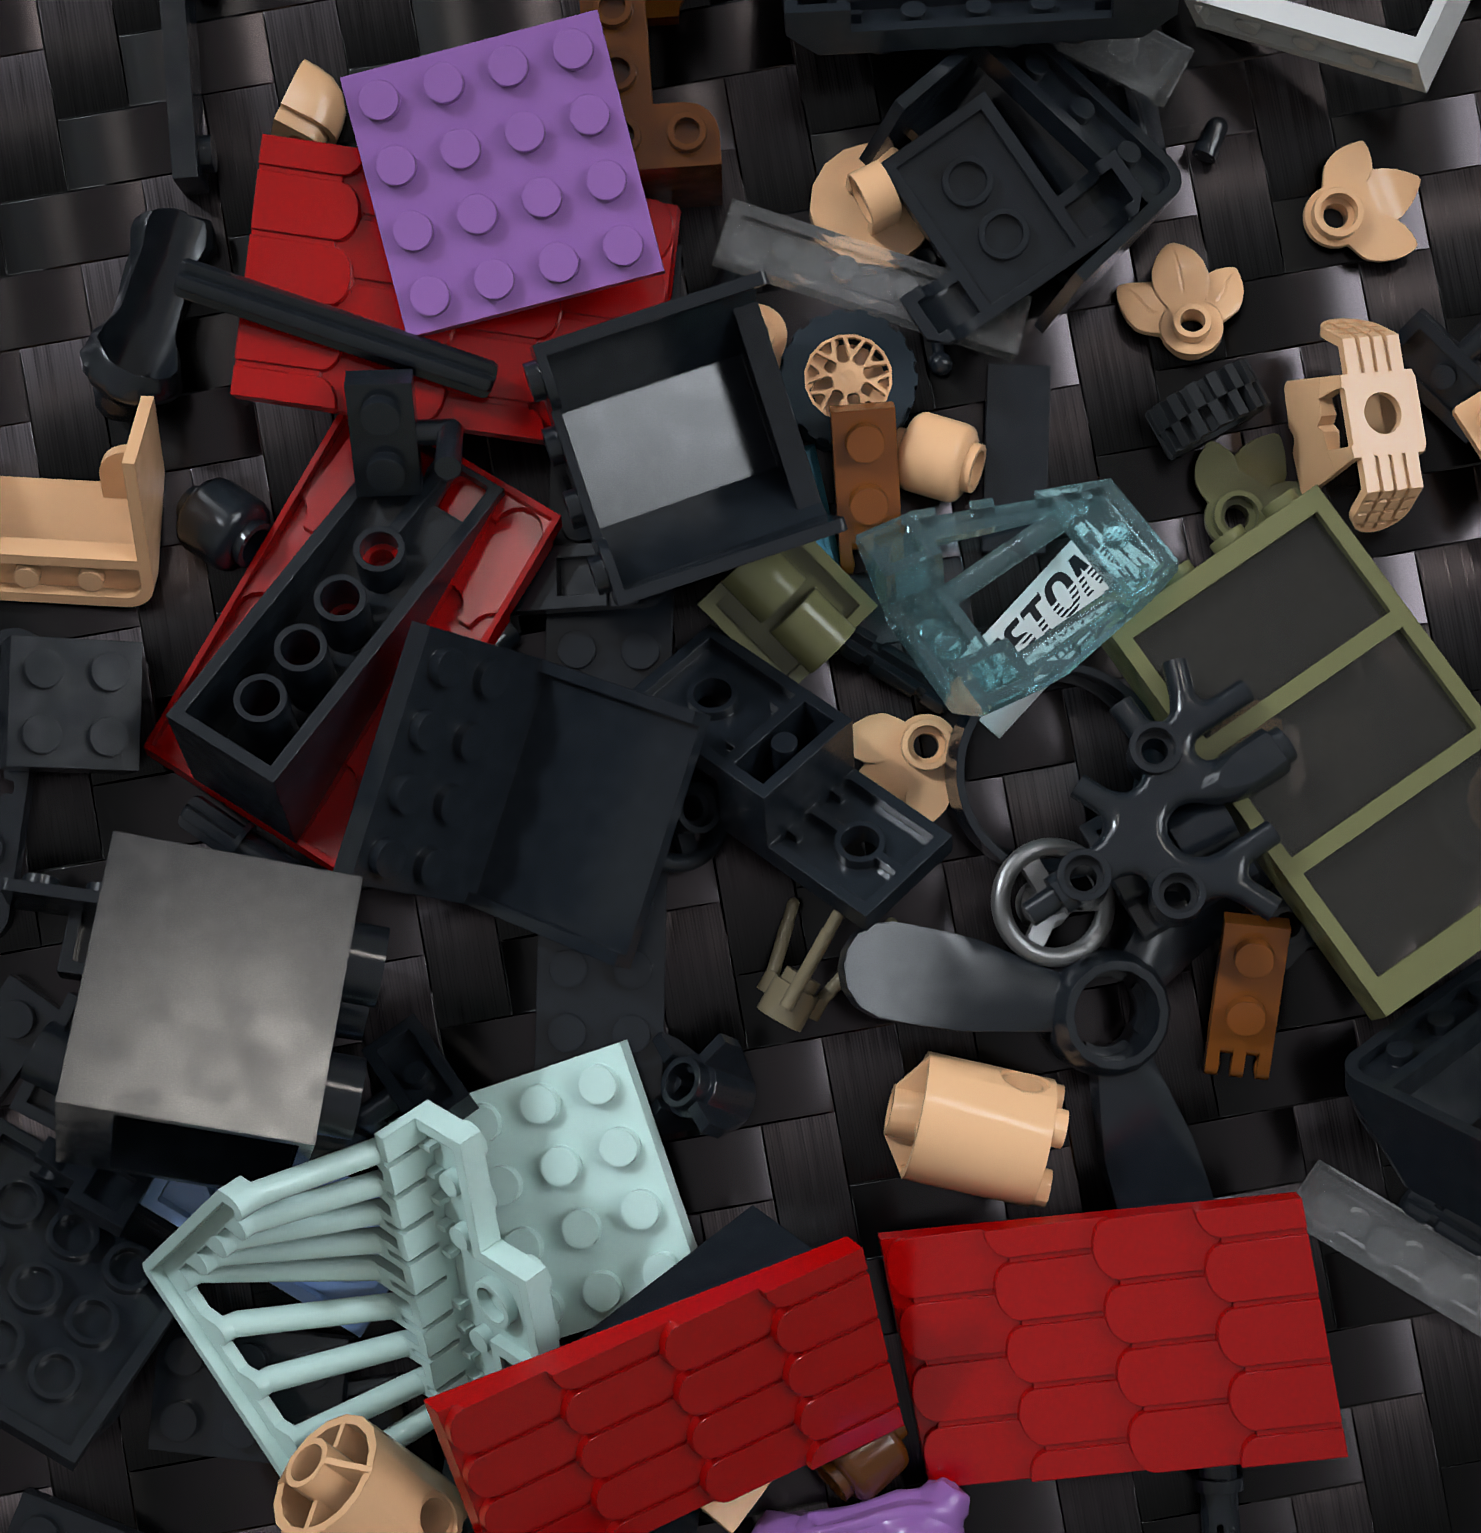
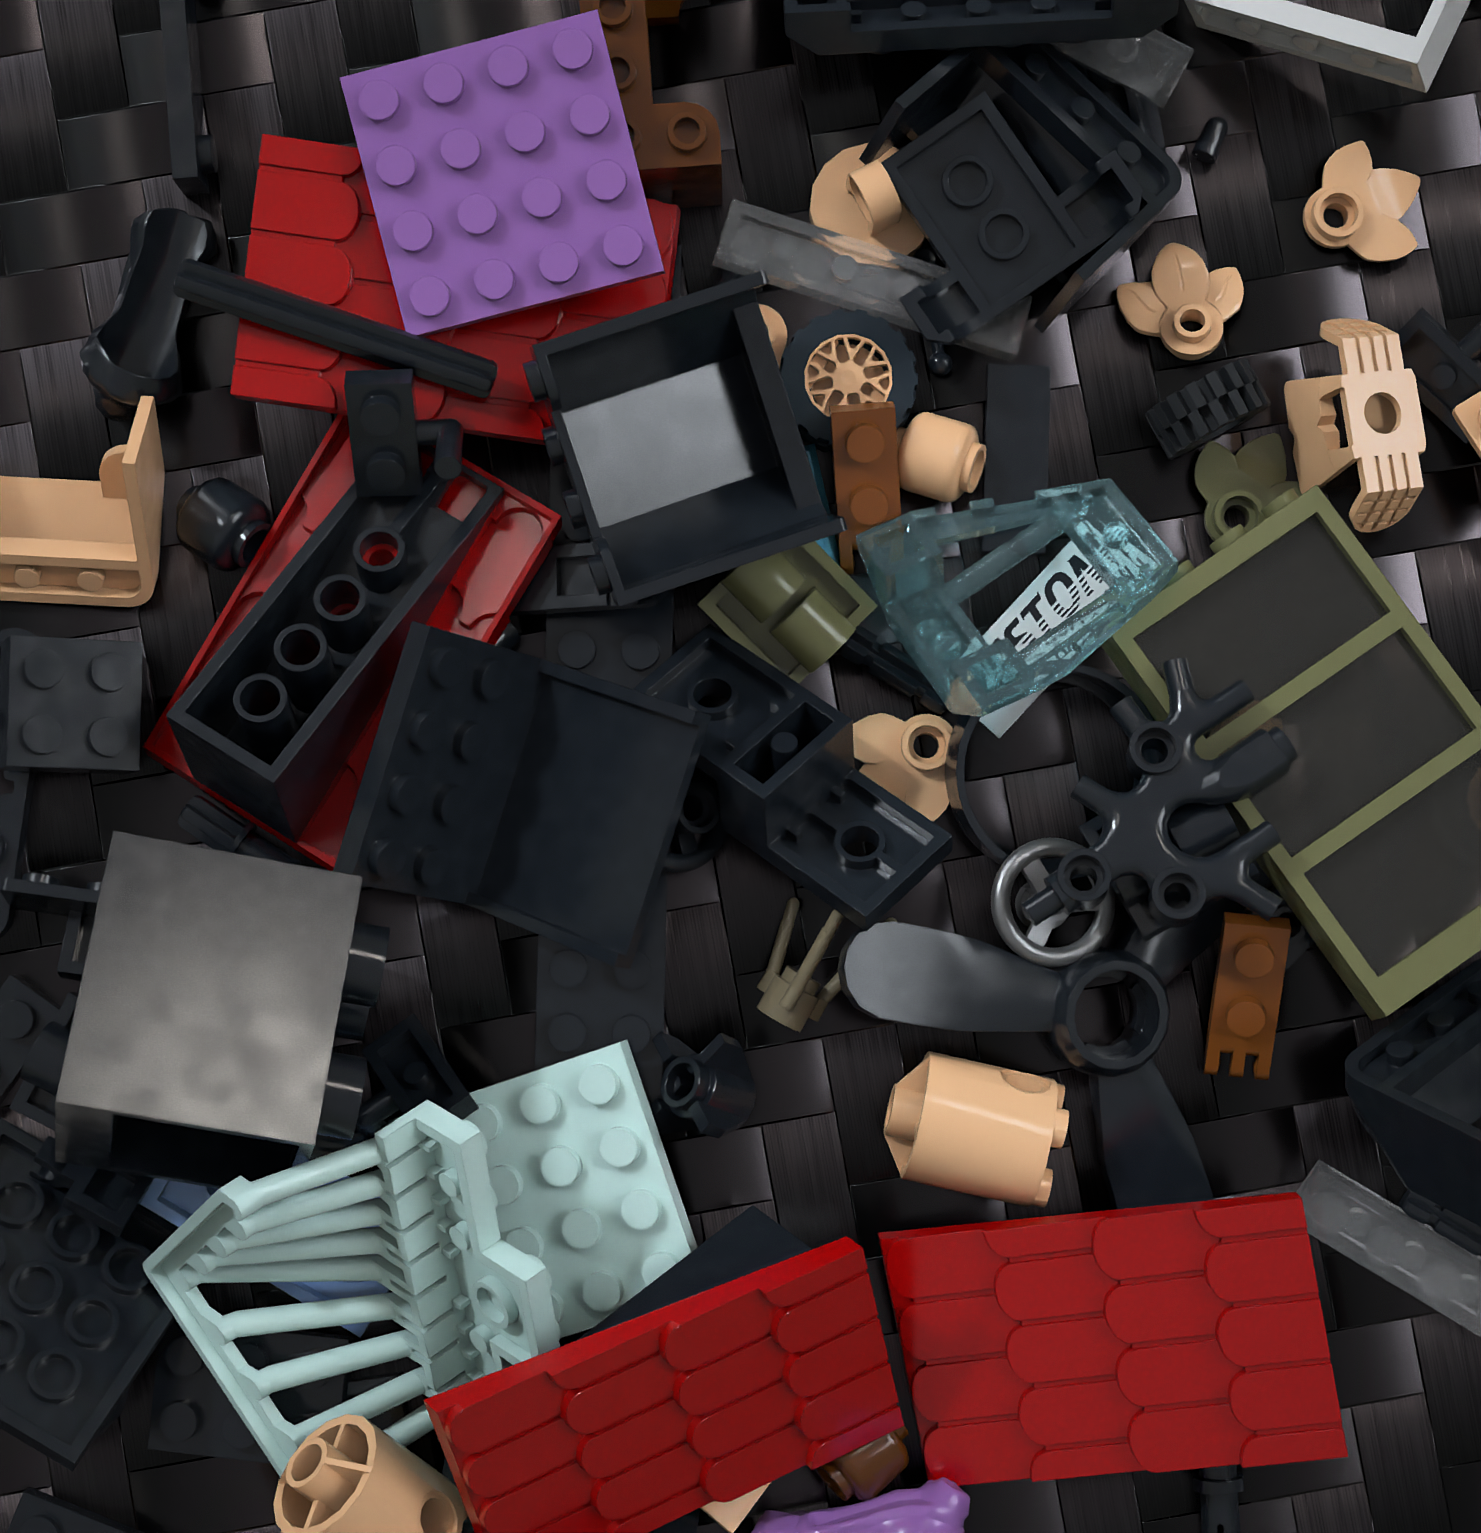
light nougat piece [271,59,346,144] -> none

